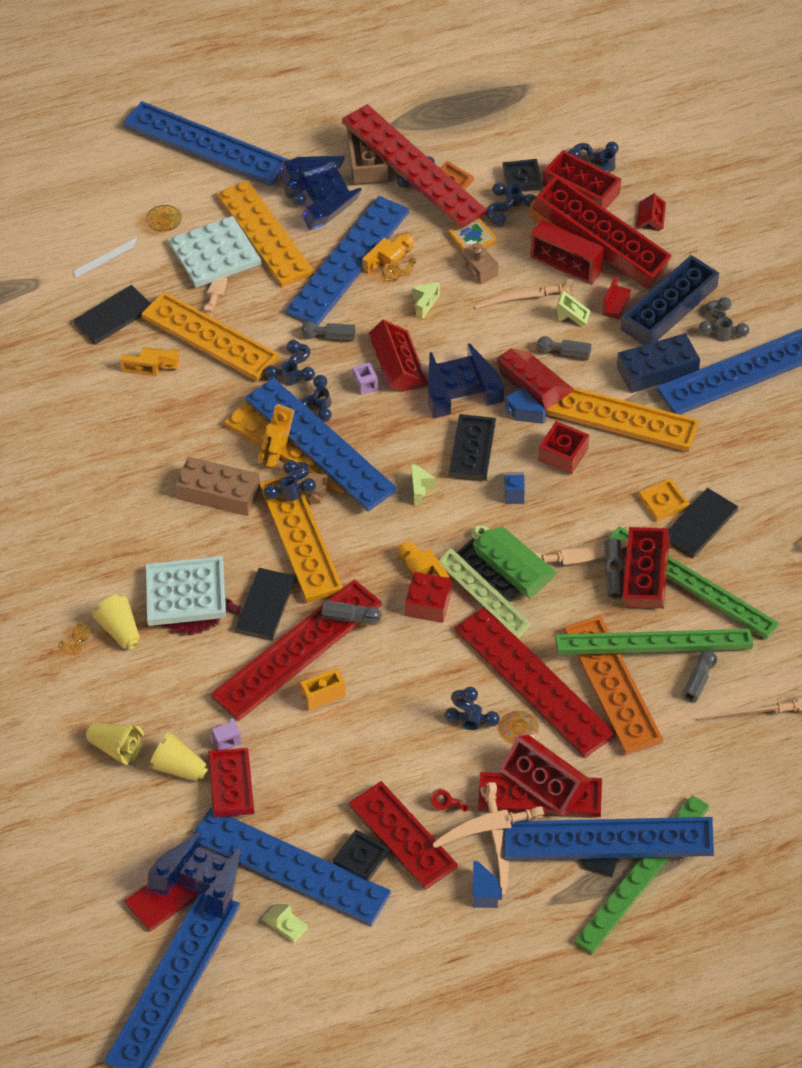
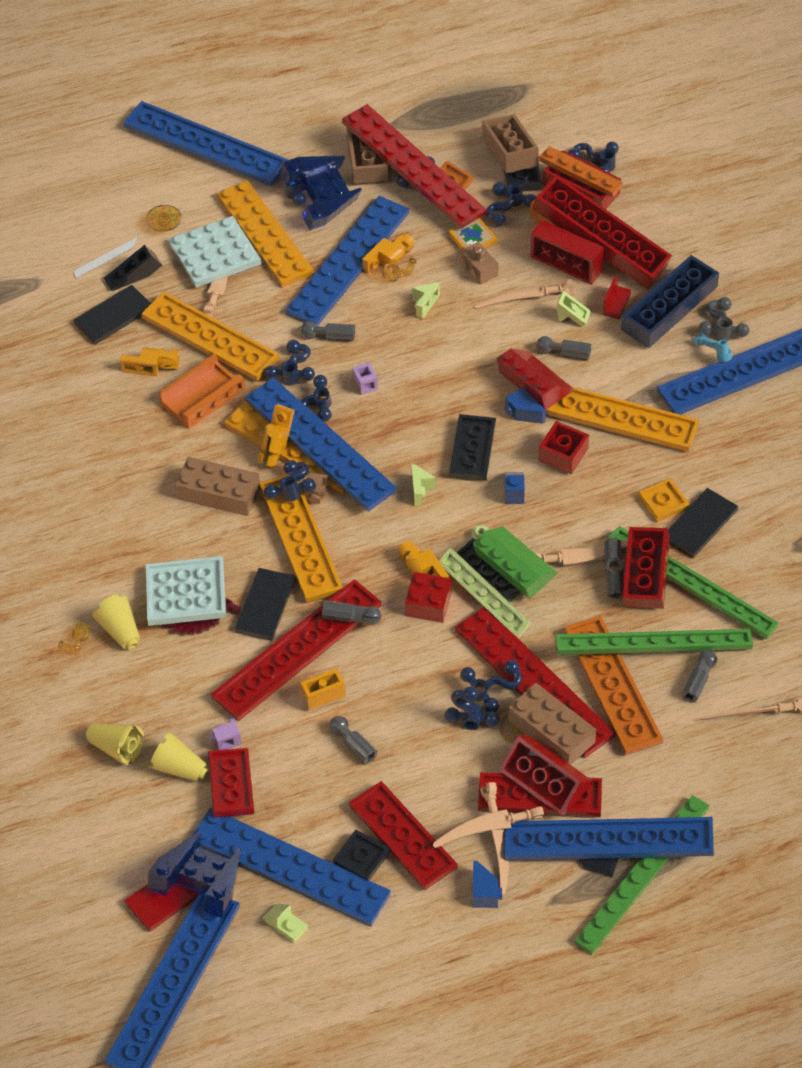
red slope [369,319,429,392] -> none
clear blue wedge [428,343,504,419] -> none
red plate [430,788,469,812] -> none
dark blue brick [617,333,700,393] -> none
red panel [636,193,666,231] -> none
none -> black slope [104,244,163,291]
none -> orange panel [159,354,245,429]
none -> dark grey piece [329,716,378,764]
none -> dark blue piece [460,660,522,712]
none -> medium nougat brick [482,114,539,173]
none -> medium nougat brick [508,683,596,765]
none -> orange plate [539,146,623,198]
none -> medium azure brick [693,333,732,362]

